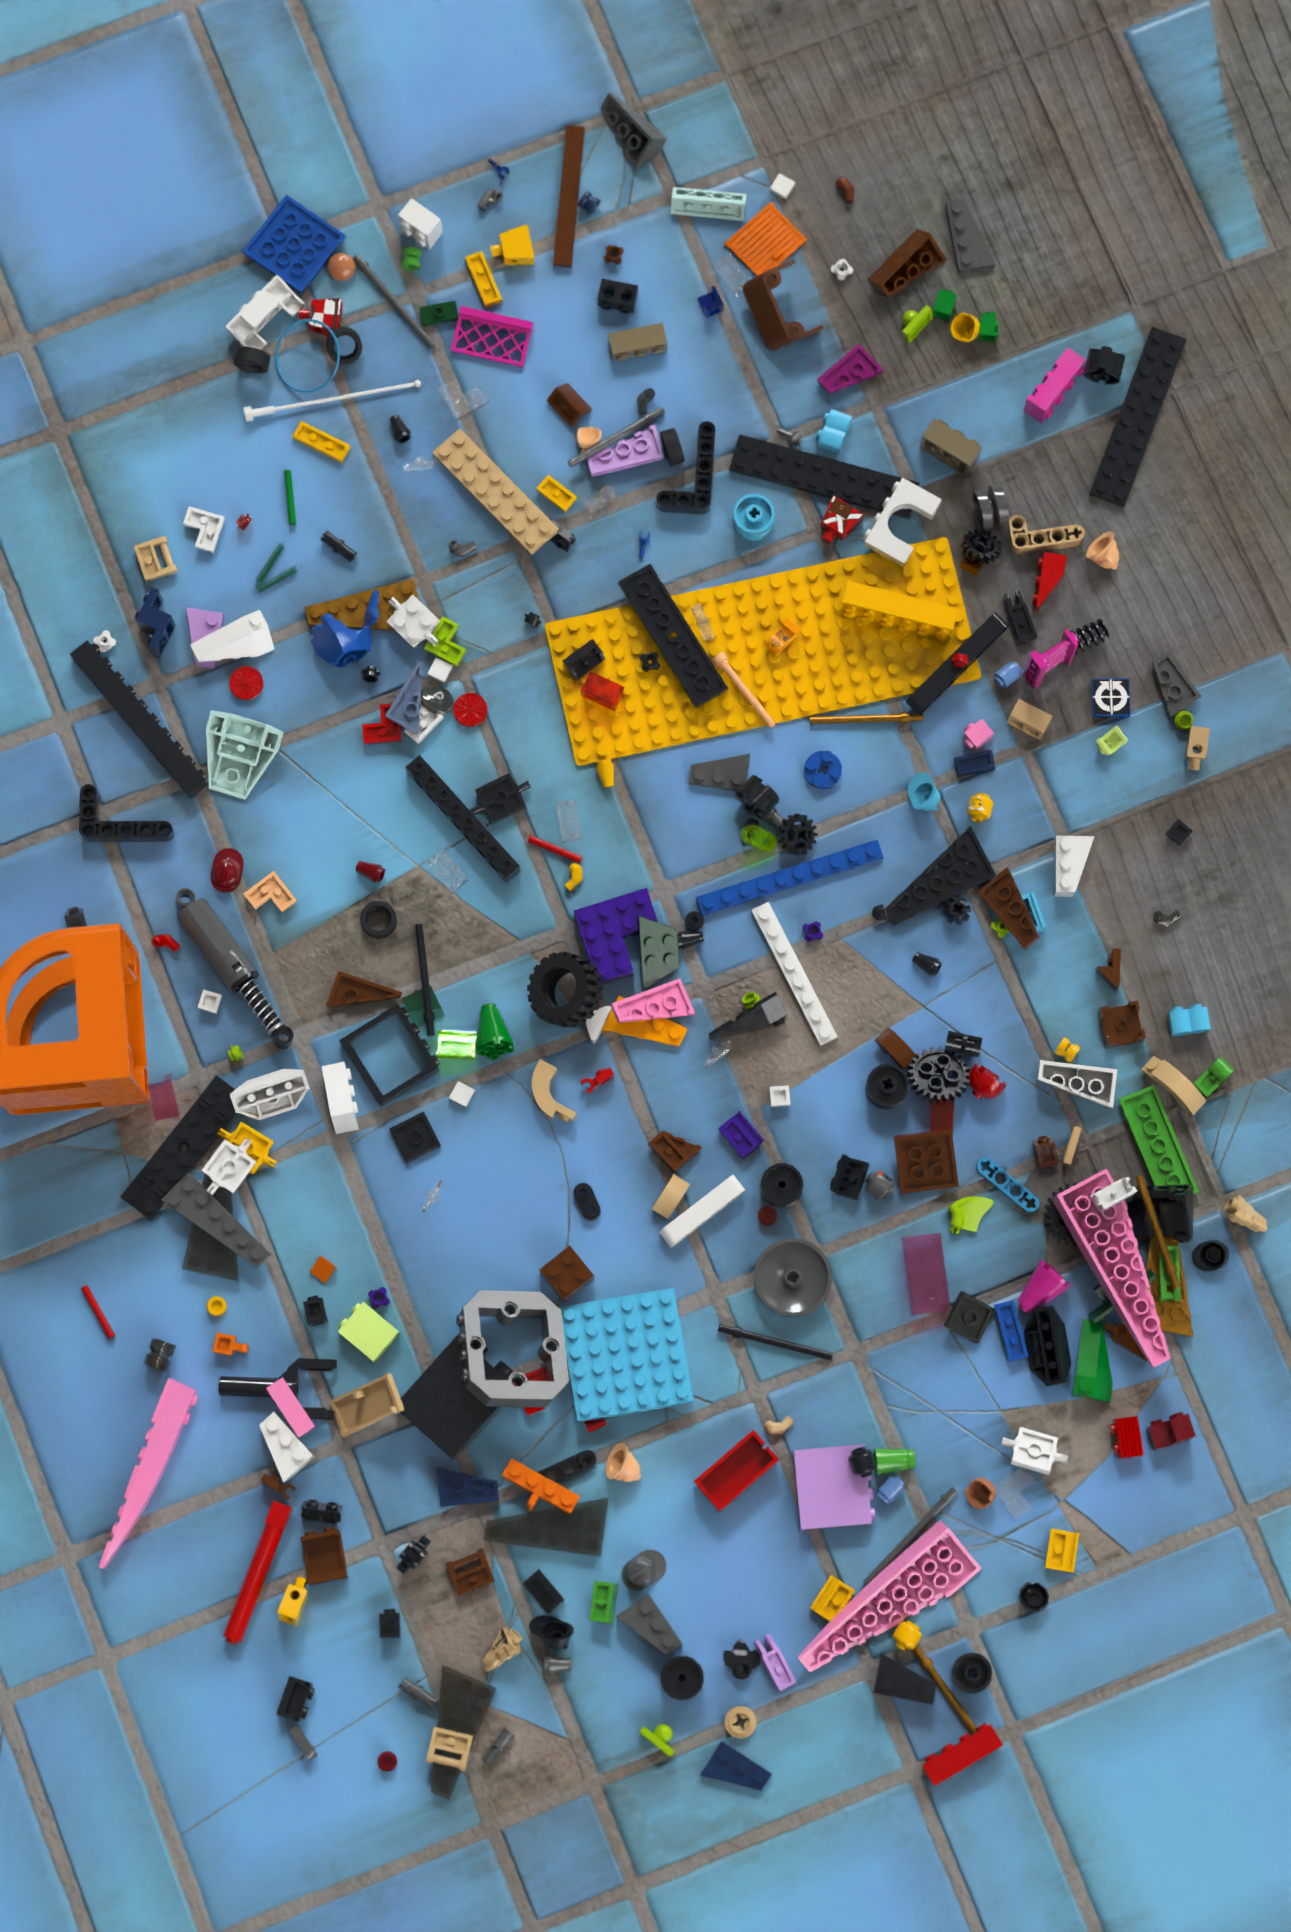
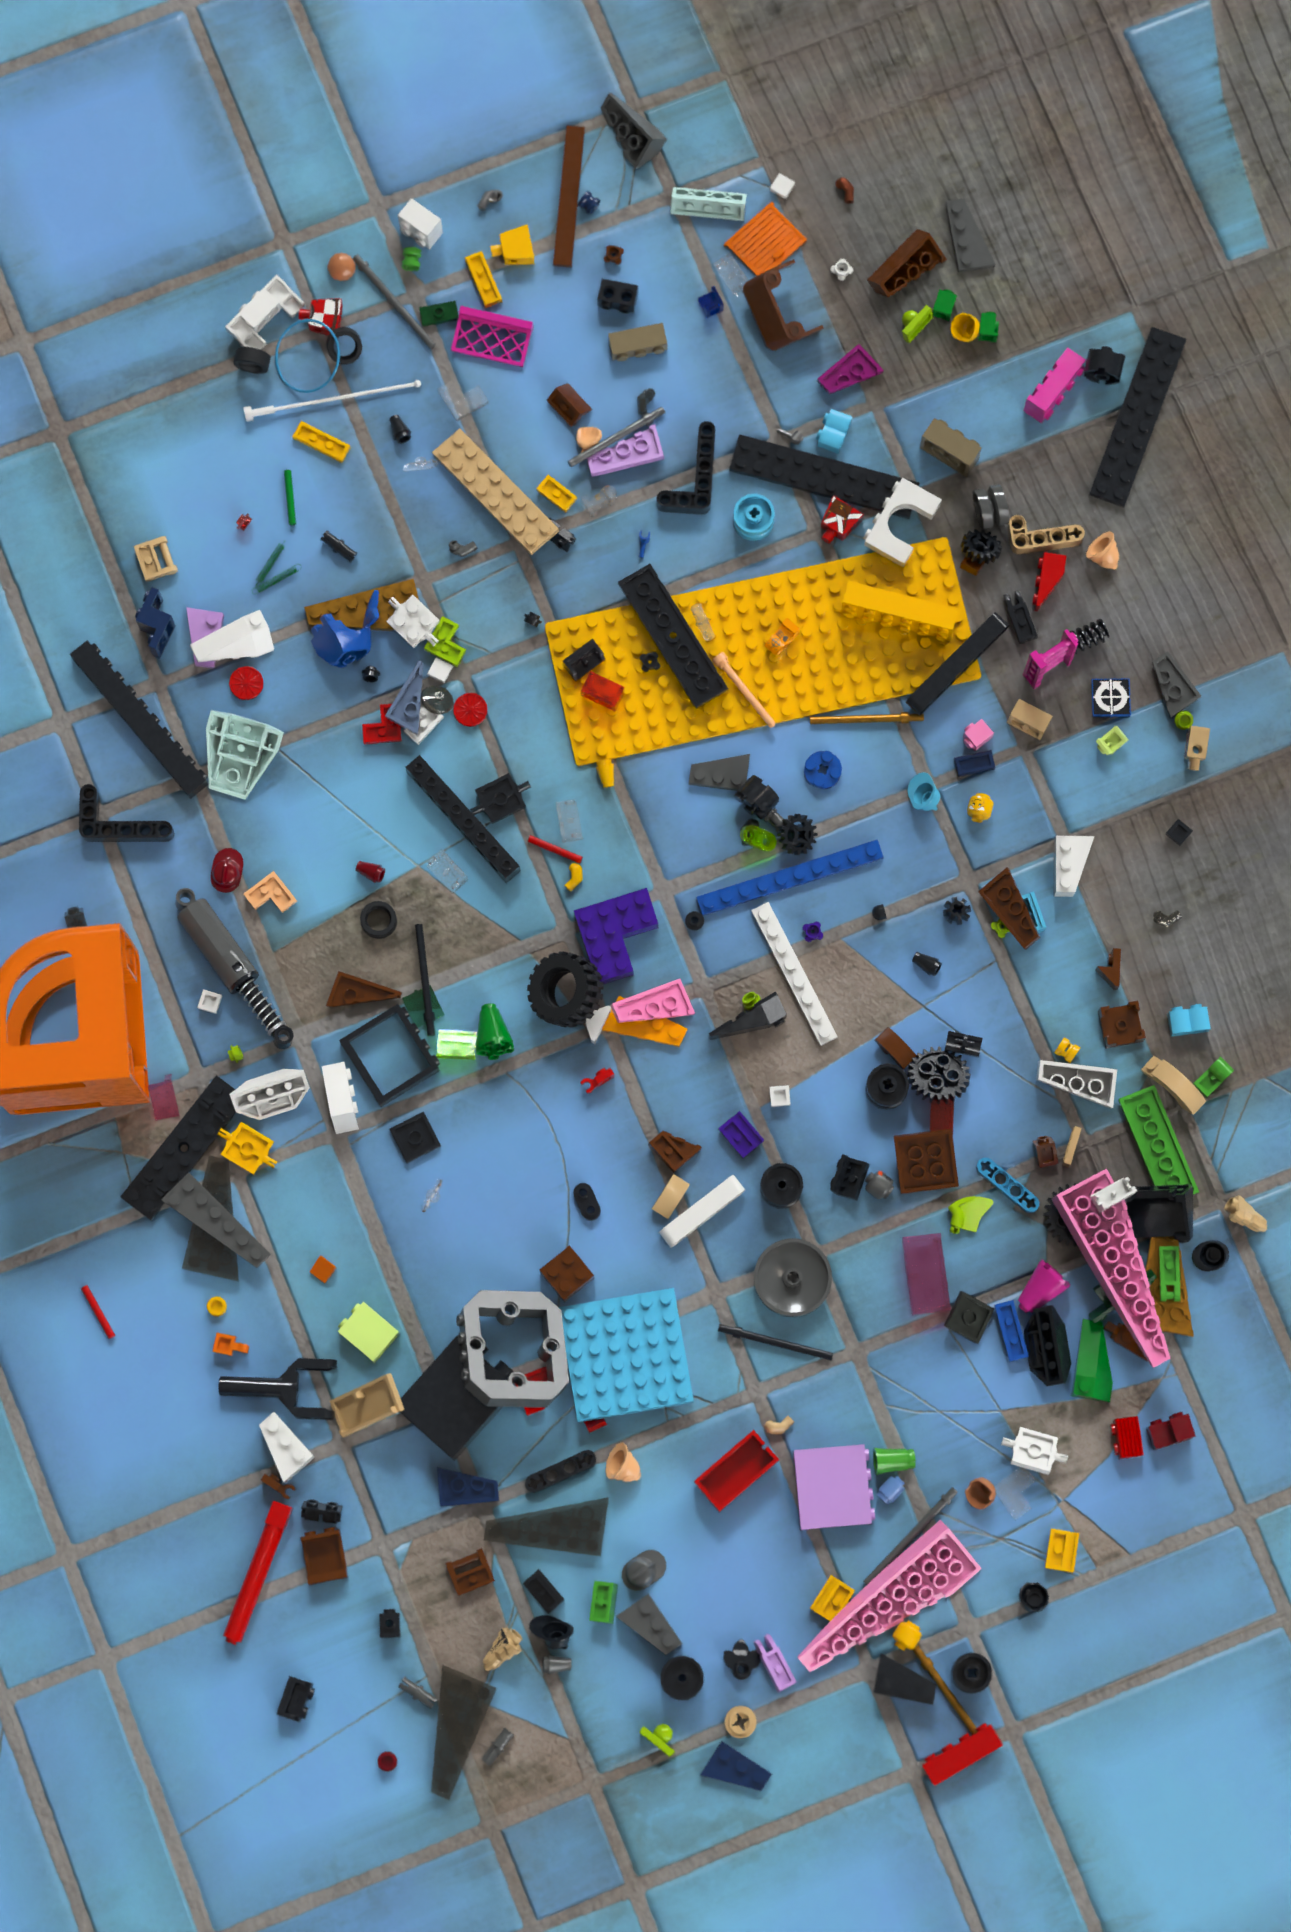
white plate [93,630,116,653] -> none
bright pink wedge [99,1378,198,1569] -> none
clear smoke wheel [143,1338,176,1372] -> none
red arm [151,934,181,953] -> none
white plate [183,506,225,553] -> none
white plate [202,1137,256,1196] -> none
blue plate [242,195,346,294] -> none
bright pink tile [266,1377,315,1438] -> none
yellow torso [277,1576,308,1626] -> none
dark grey beam [289,1724,318,1761] -> none
black brick [303,1296,329,1327] -> none
dark purple plate [368,1287,390,1309] -> none
black gear [396,1535,431,1574] -> none
tan plate [426,1727,473,1772] -> none
white tile [449,1081,475,1107] -> none
clear blue hand [488,158,510,179] -> none
orange plate [501,1458,580,1514] -> none
tan arch [532,1059,577,1123] -> none
wing [637,915,679,989] -> none
black tyre [660,428,684,466] -> none
black cone [677,931,704,950] -> none
clear piece [704,1039,732,1068] -> none
clear red plate [758,1206,777,1226] -> none
black head [848,1447,877,1478] -> none
black wing [885,826,996,926] -> none
red plate [950,653,969,667] -> none
red cylinder [968,1063,1008,1099] -> none
medium blue brick [994,661,1023,688] -> none
pearl gold bar [1135,1175,1181,1289] -> none

